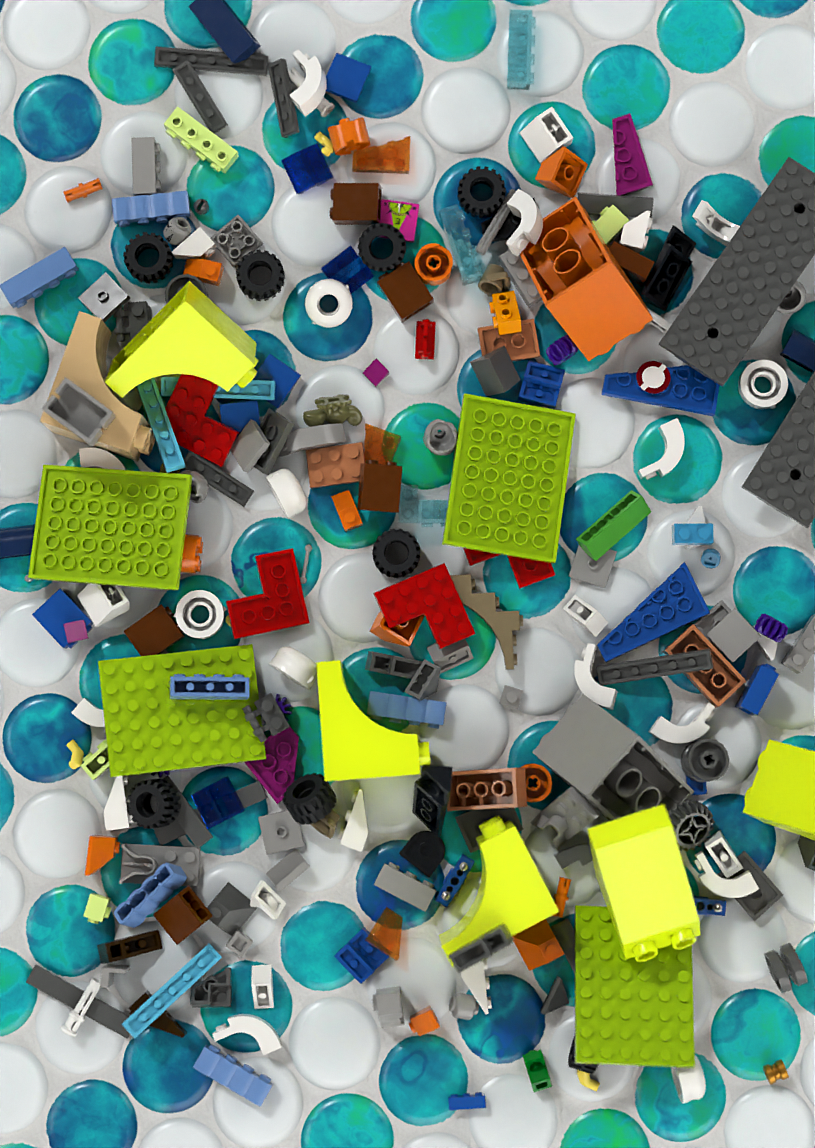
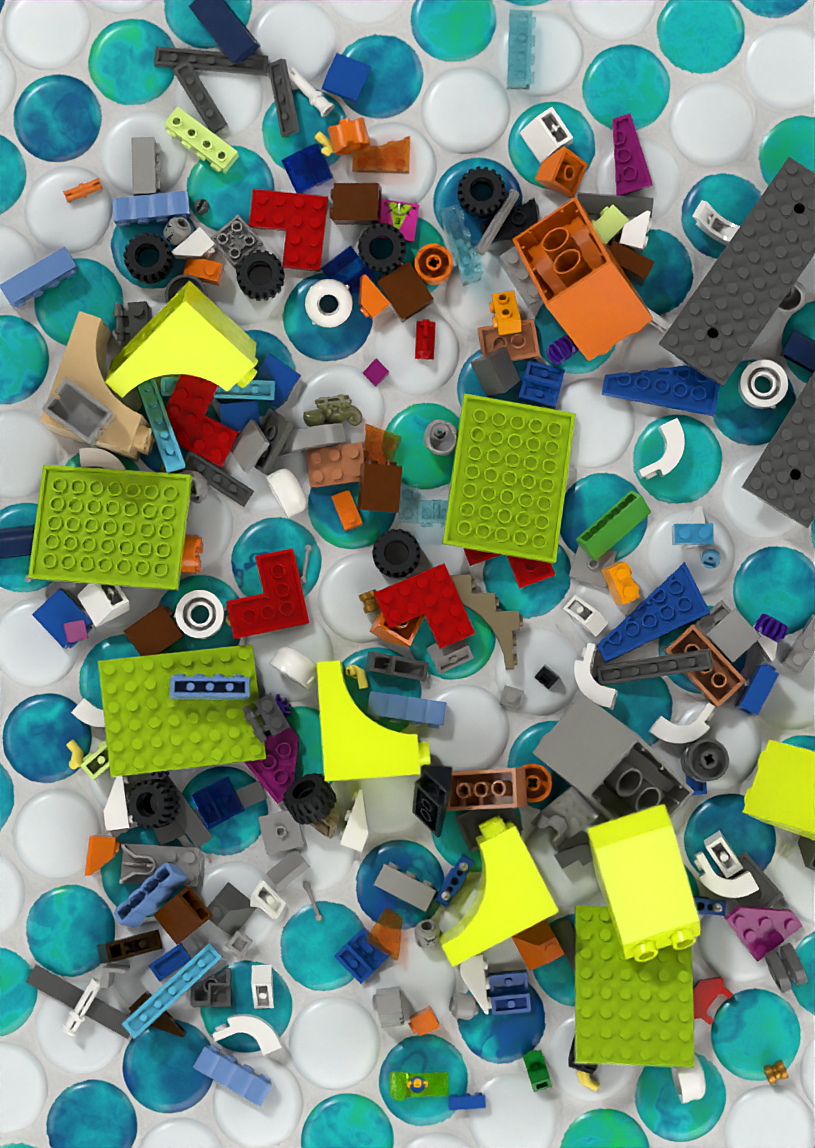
plate [78,272,131,323] -> none
yellowish green brick [83,893,112,924] -> none
white arch [290,49,327,117] -> none
black tile [399,831,445,877] -> none
dark grey slope [404,659,441,701] -> none
dark grey slope [448,923,514,973] -> none
dark tan piece [478,264,511,297] -> none
white arch [506,189,543,256] -> none
dark grey slope [540,976,569,1015] -> none
orange pin [553,877,571,918] -> none
sticker [636,361,671,394] -> none
black slope [640,225,697,311] -> none
dark grey gear [668,800,714,852] -> none
none -> blue tile [148,943,192,981]
none -> red plate [249,189,328,272]
none -> light grey hinge [303,883,323,921]
none -> light yellow arm [345,664,369,689]
none -> orange slope [358,274,390,319]
none -> pearl gold wheel [359,589,380,614]
none -> clear neon green door [389,1071,448,1101]
none -> light grey head [415,920,440,949]
none -> blue slope [488,969,531,1015]
none -> black slope [534,665,560,689]
none -> light orange brick [601,562,640,605]
none -> red piece [693,977,733,1025]
none -> magenta plate [724,905,803,962]

